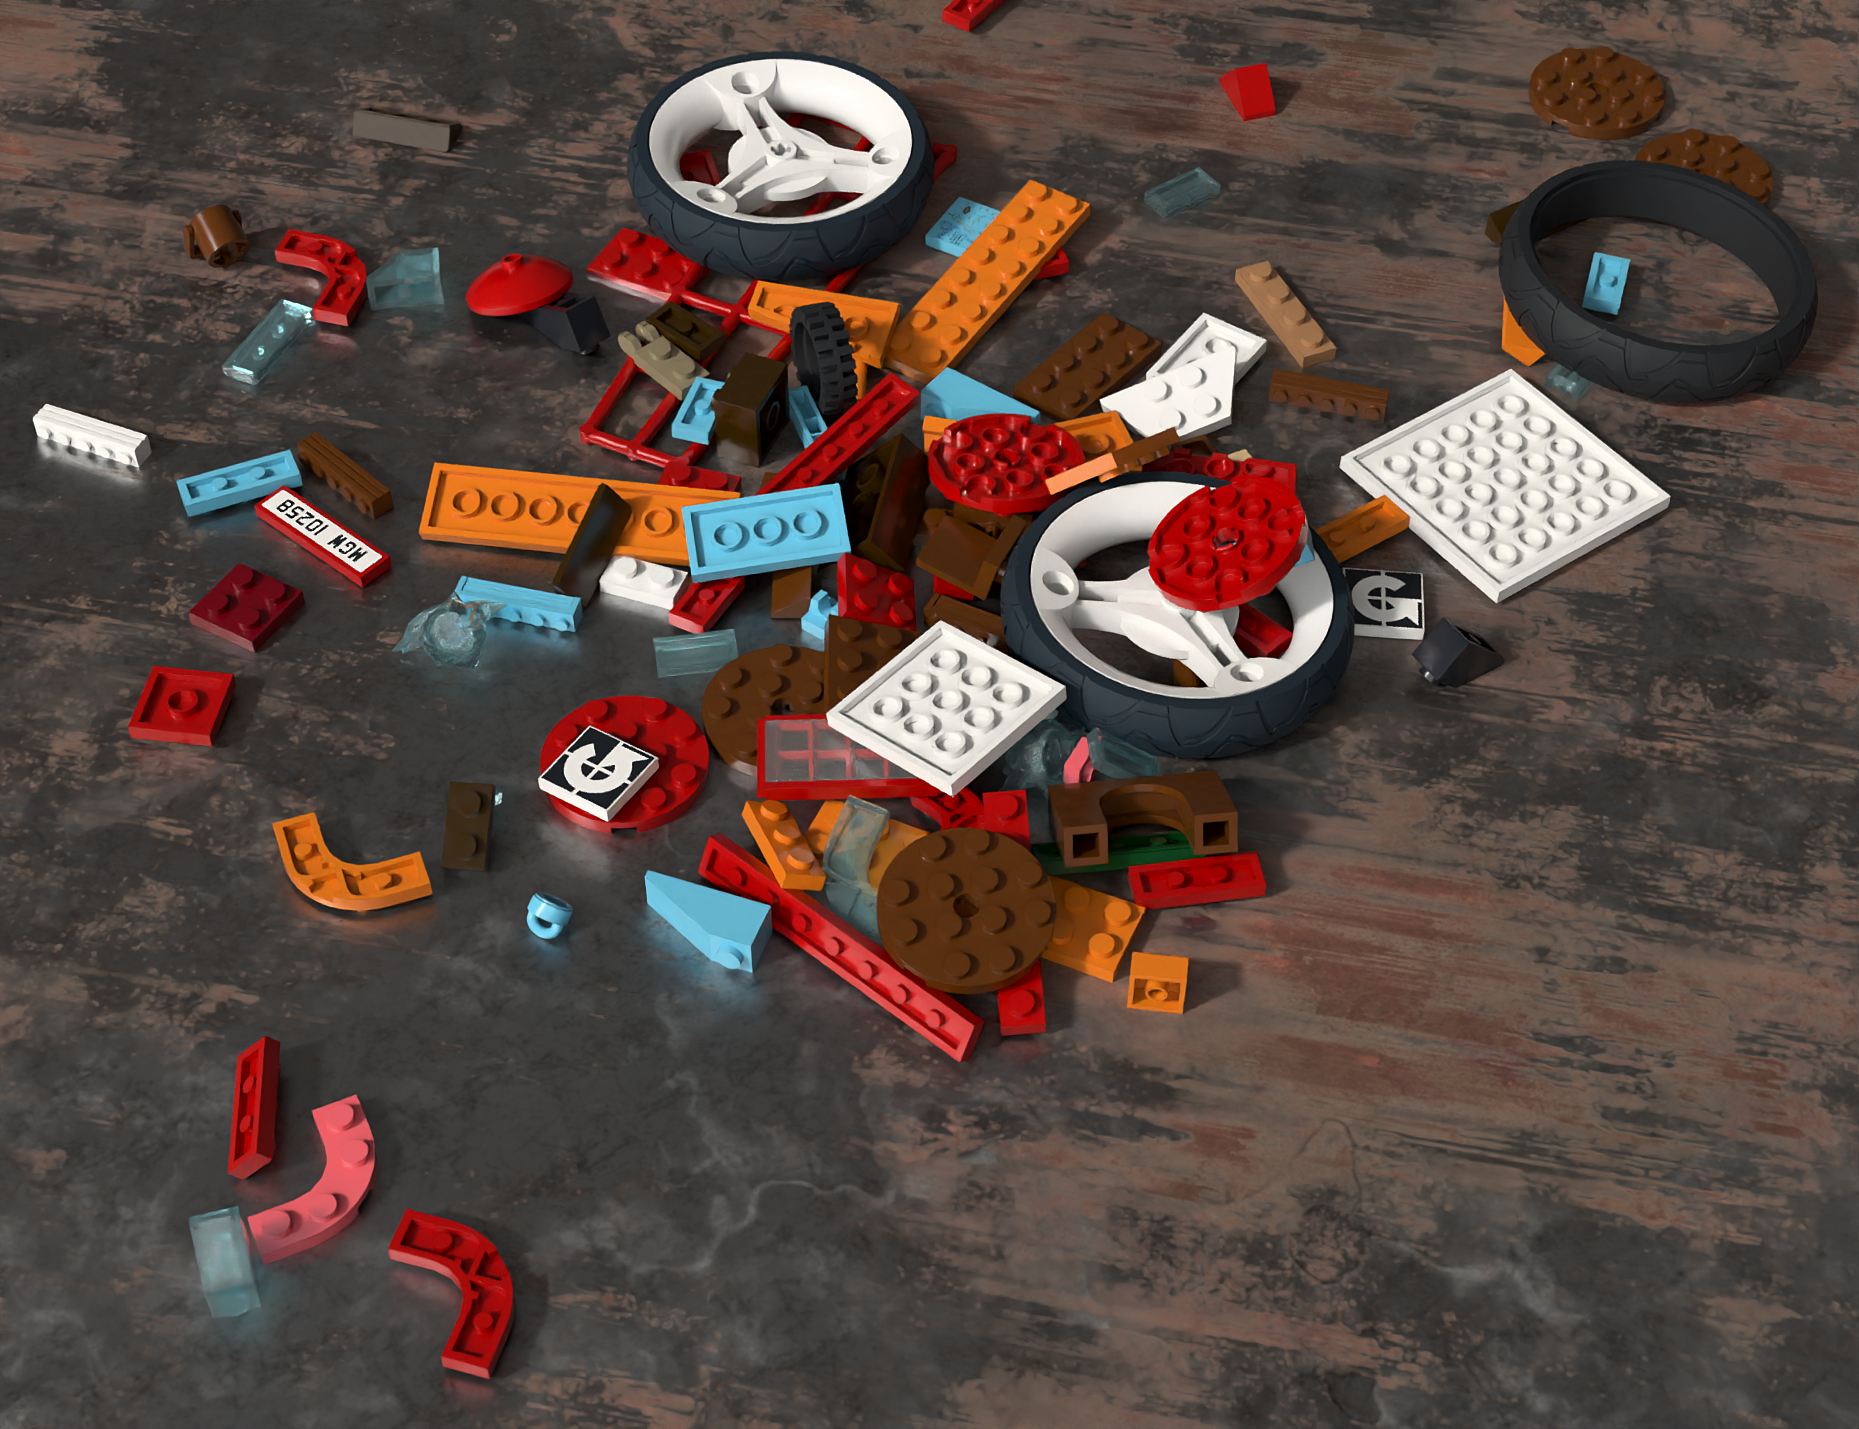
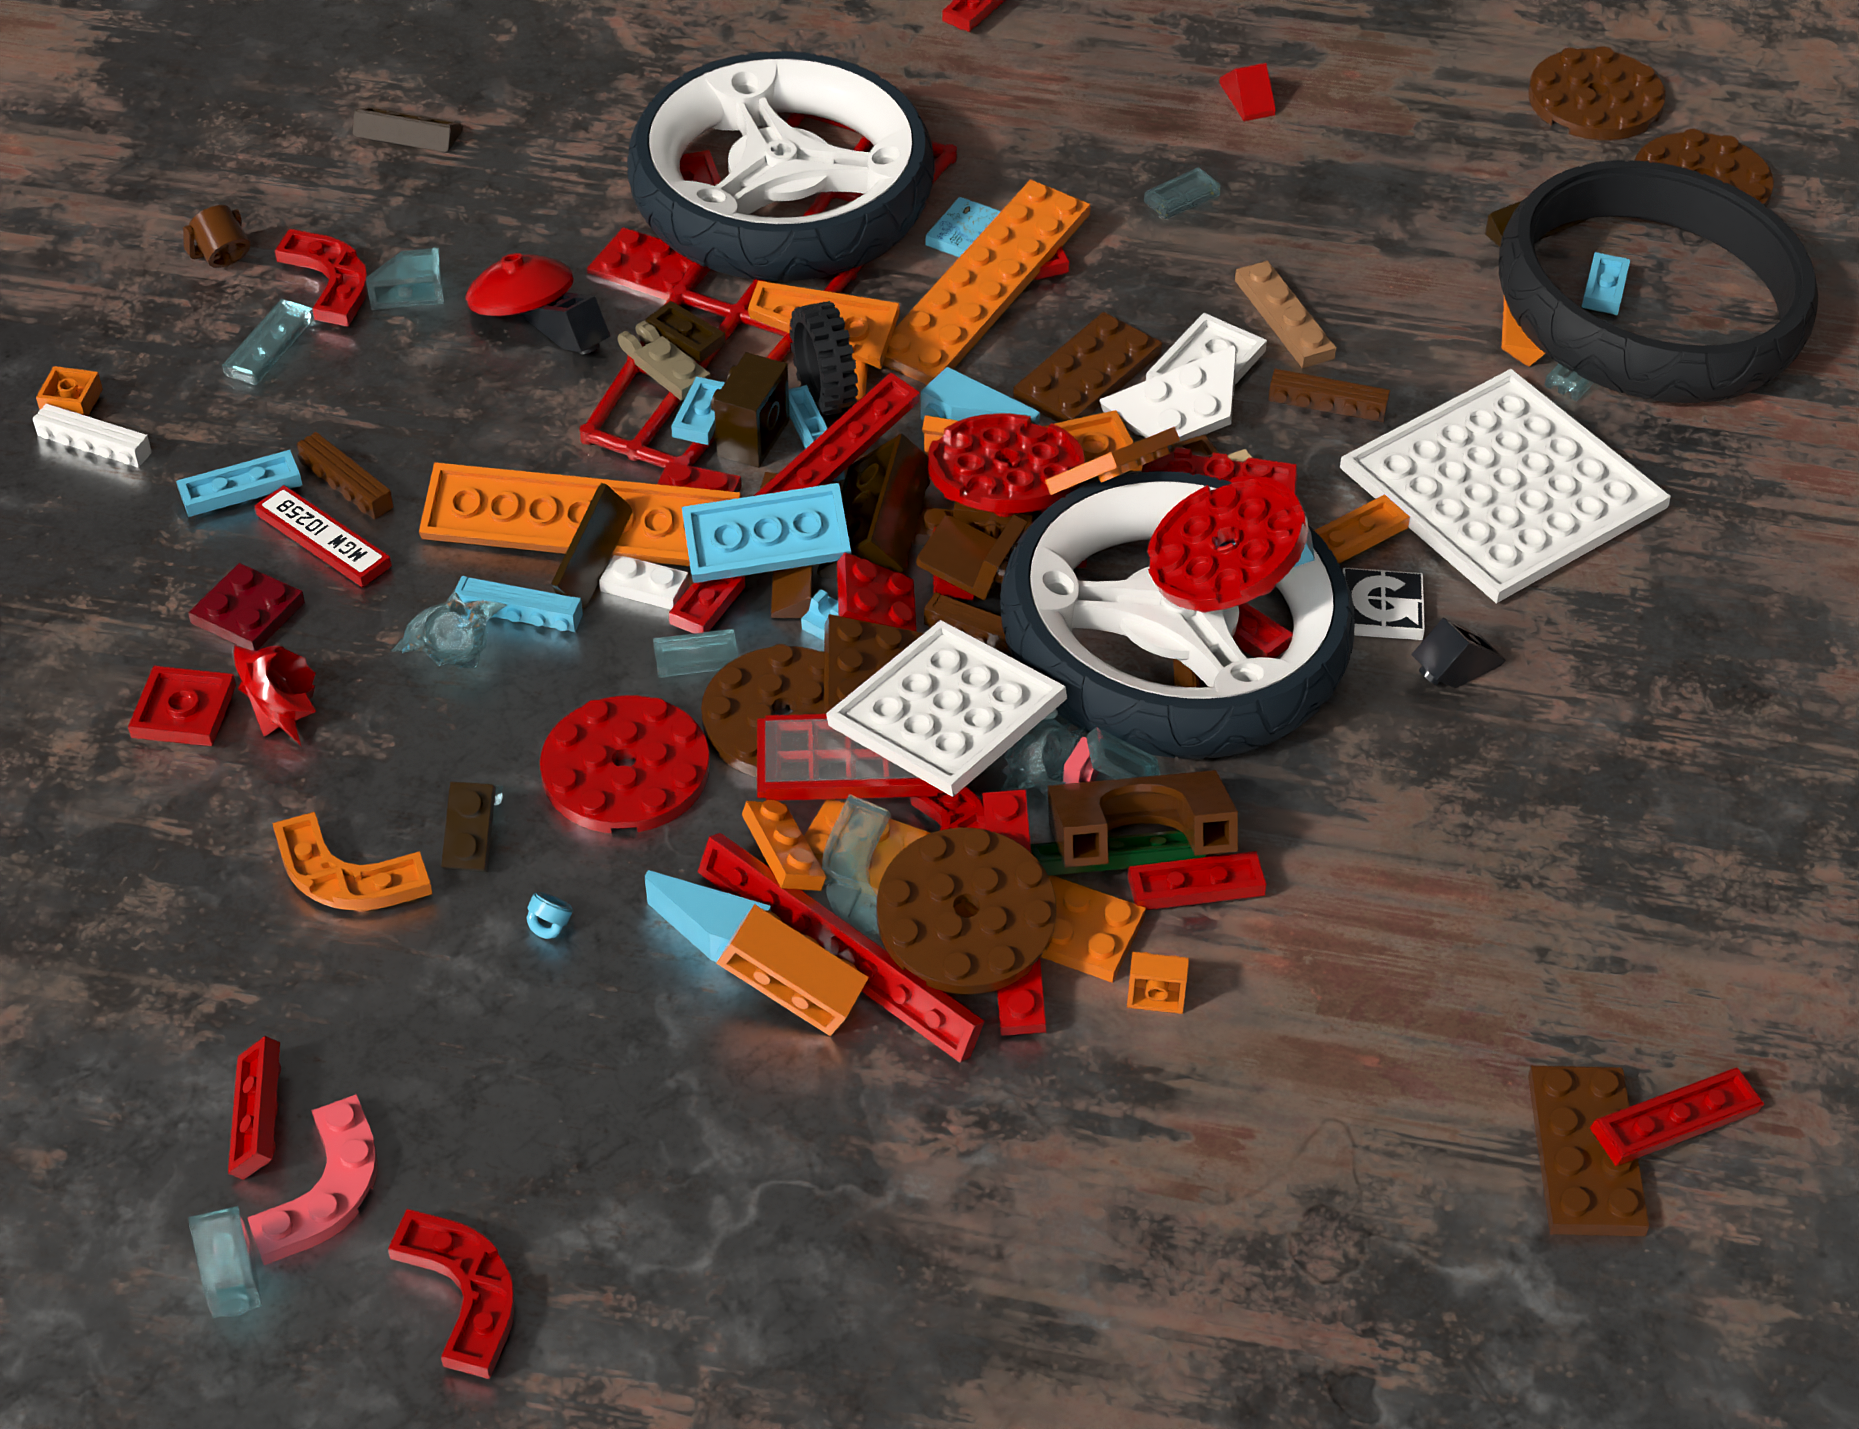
tile [538,725,659,822] -> none
none -> orange piece [36,366,103,416]
none -> red hair [234,646,316,747]
none -> orange brick [716,904,869,1036]
none -> reddish brown plate [1528,1066,1649,1237]
none -> red tile [1590,1067,1764,1166]

